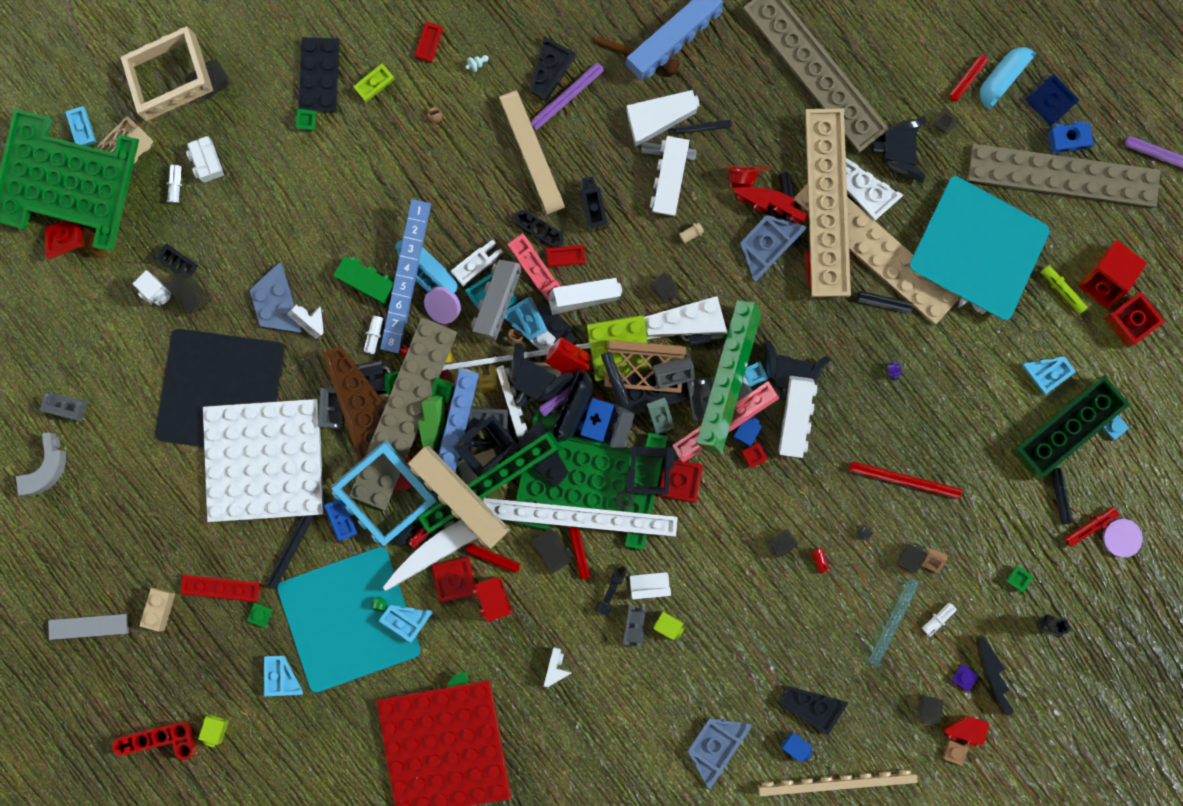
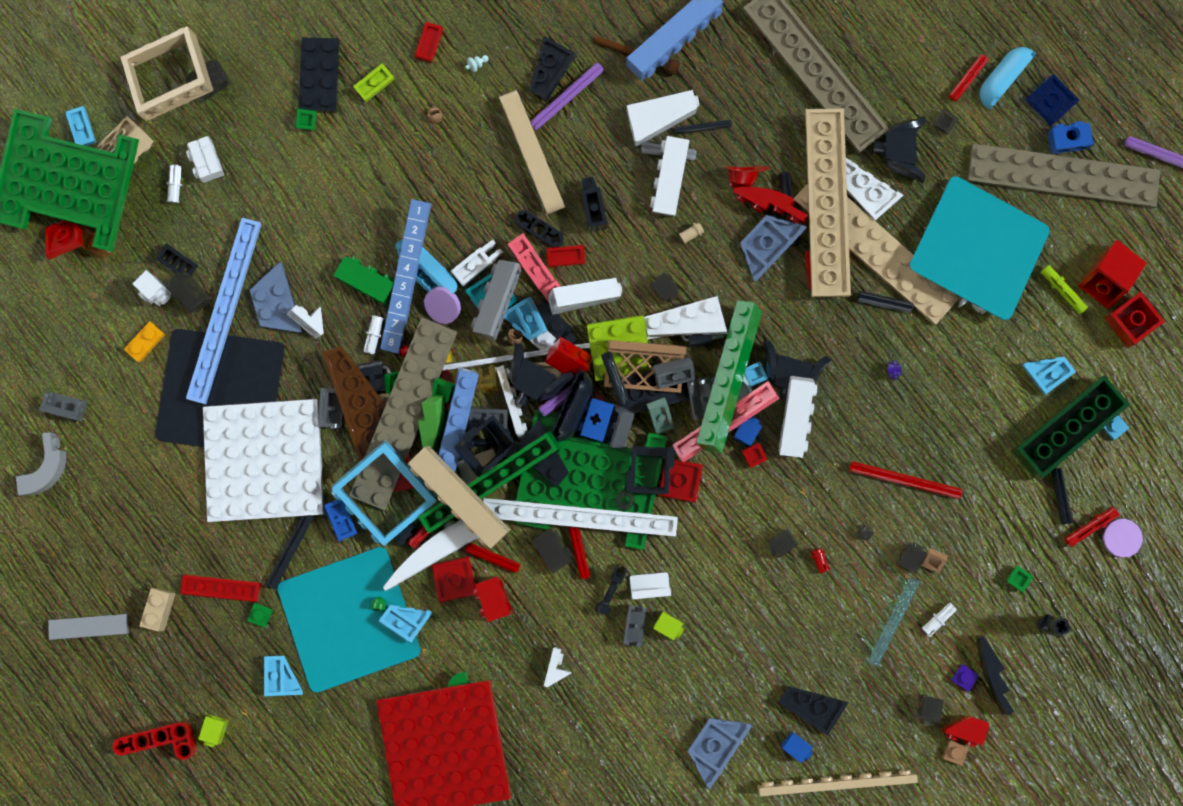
none -> light orange plate [124,321,166,363]
none -> light blue plate [186,218,262,405]

